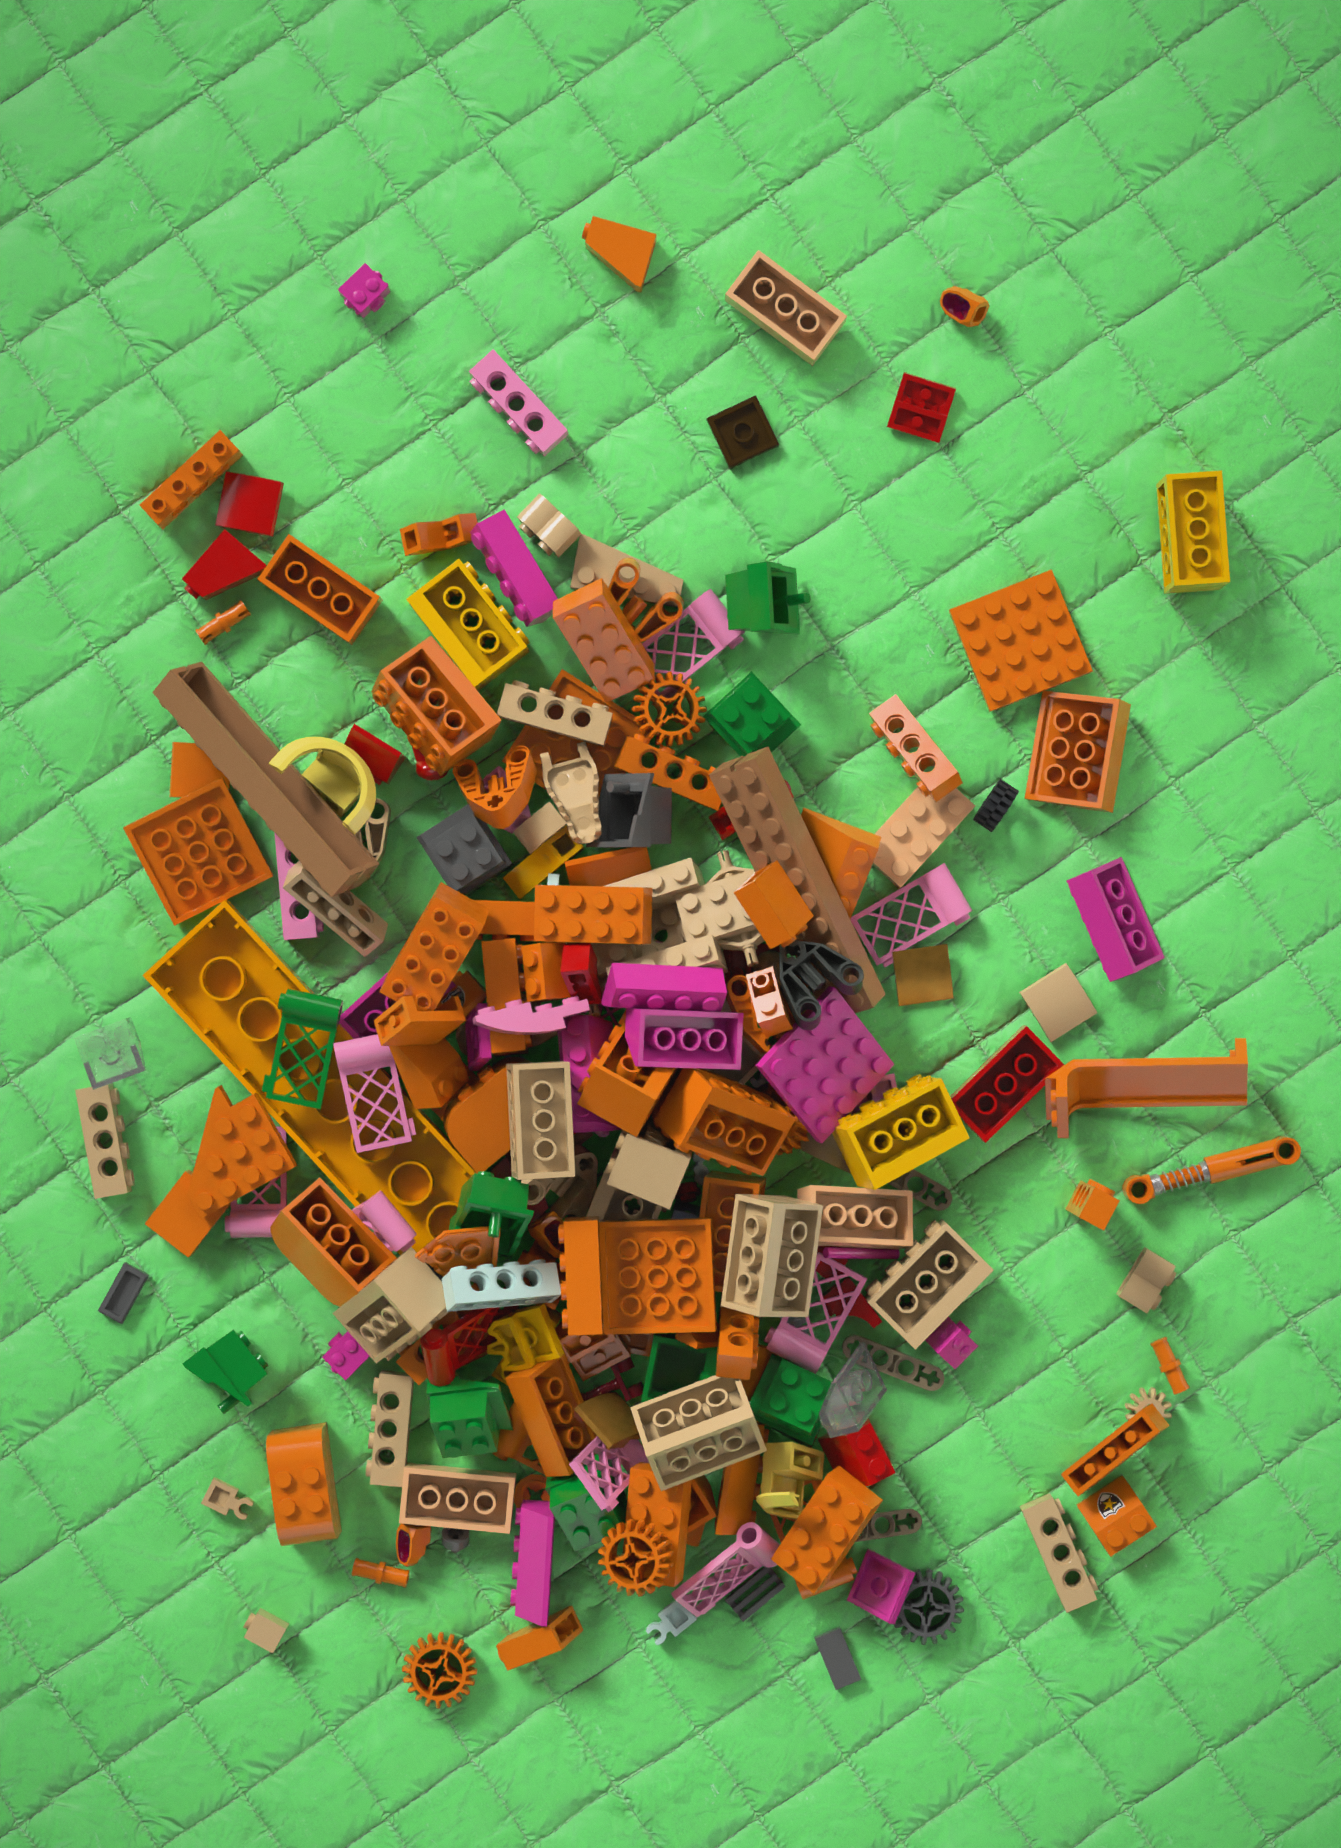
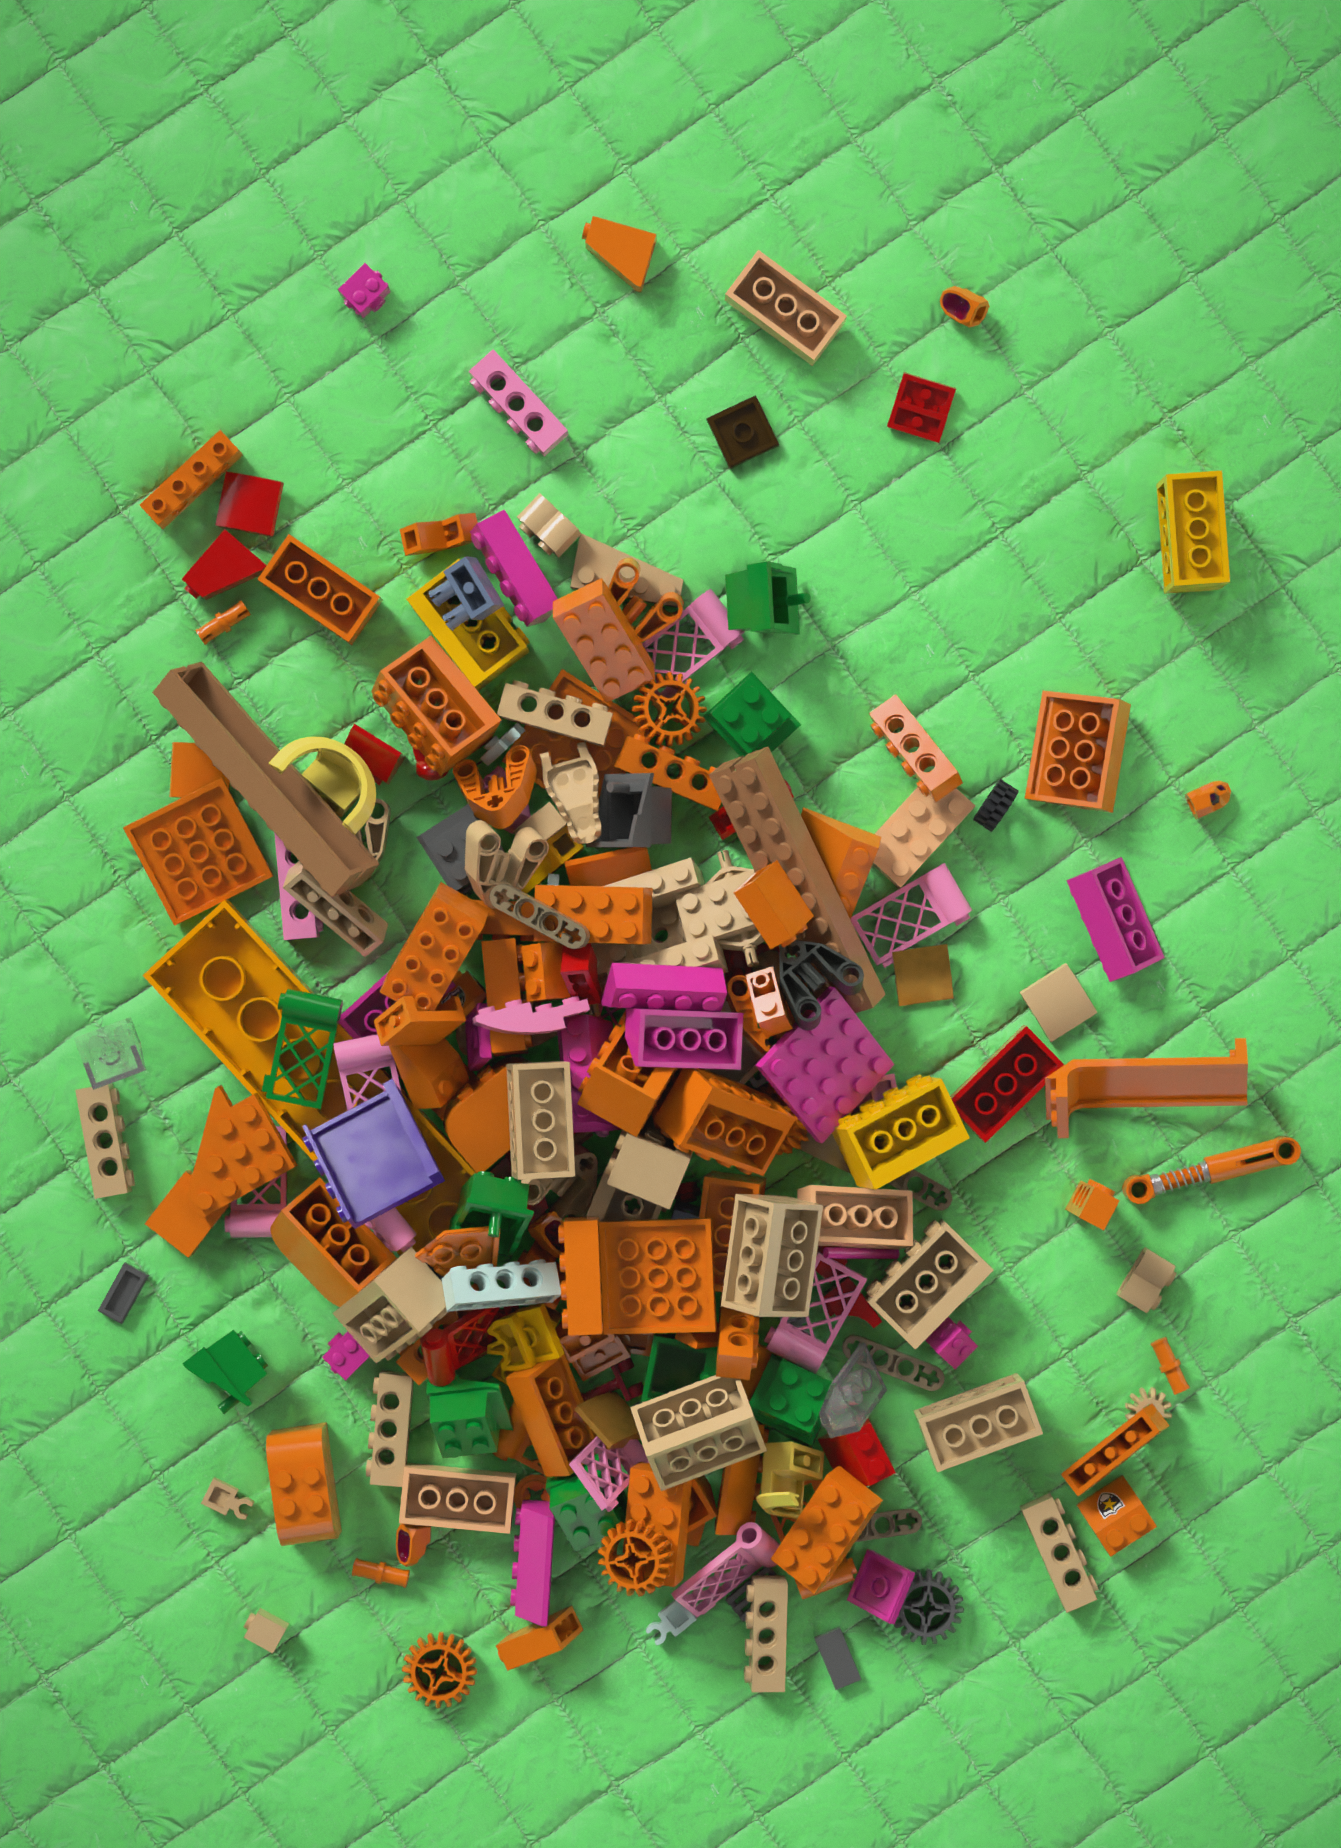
dark grey tile [442,1528,469,1553] -> none
light aqua piece [692,1151,710,1185] -> none
orange plate [949,569,1093,713] -> none
none -> panel [302,1079,445,1229]
none -> sand blue brick [429,556,504,631]
none -> tan connector [465,820,549,908]
none -> light aqua plate [480,722,525,766]
none -> dark tan beam [490,884,590,949]
none -> tan brick [744,1575,788,1692]
none -> tan brick [913,1373,1043,1472]
none -> orange rock [1184,781,1231,819]

